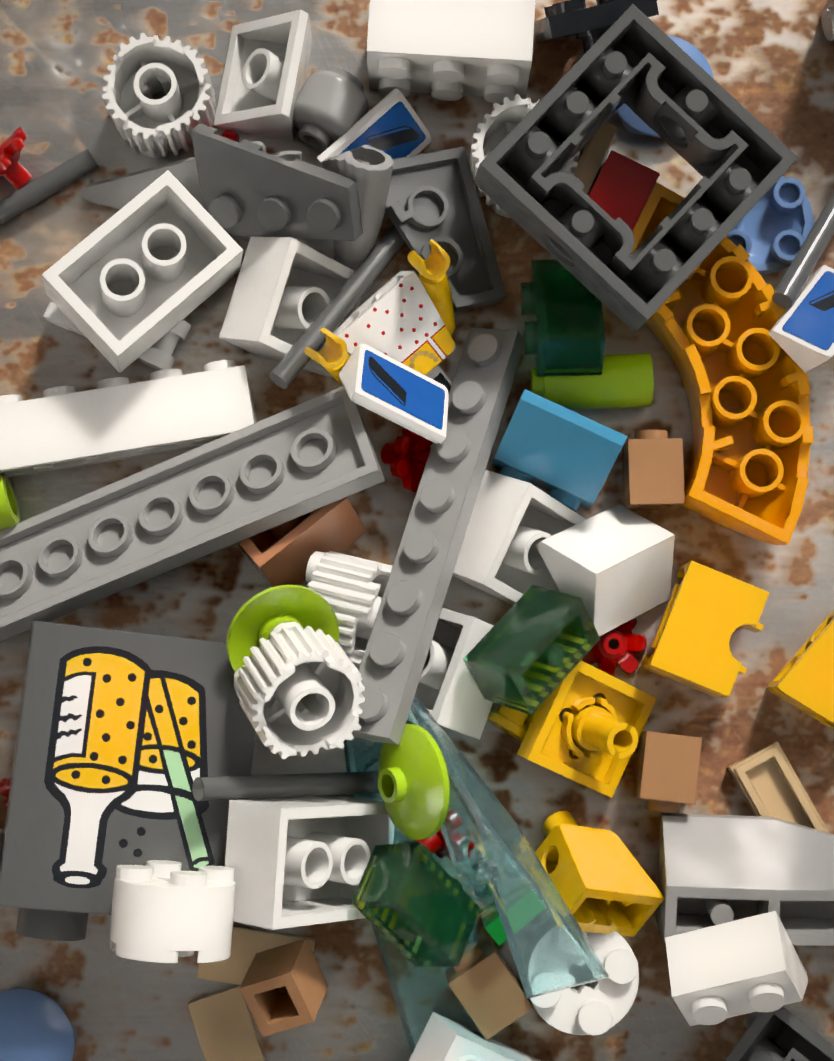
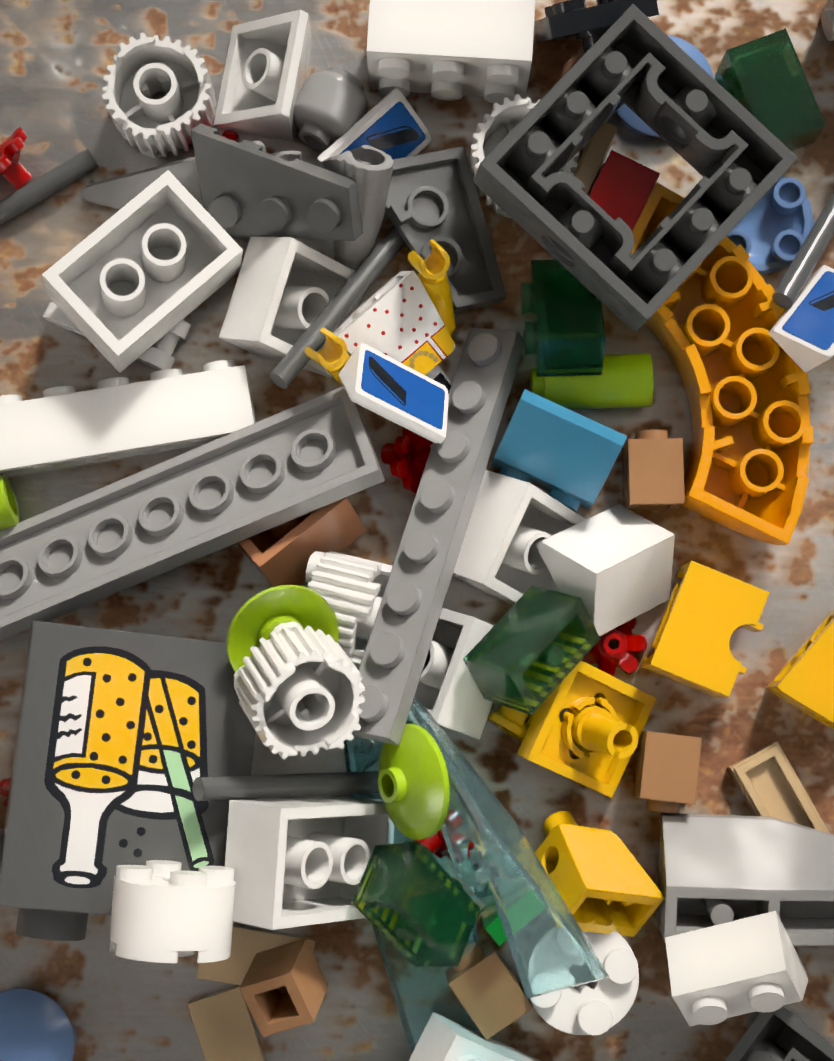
none -> clear green brick [715,28,826,151]

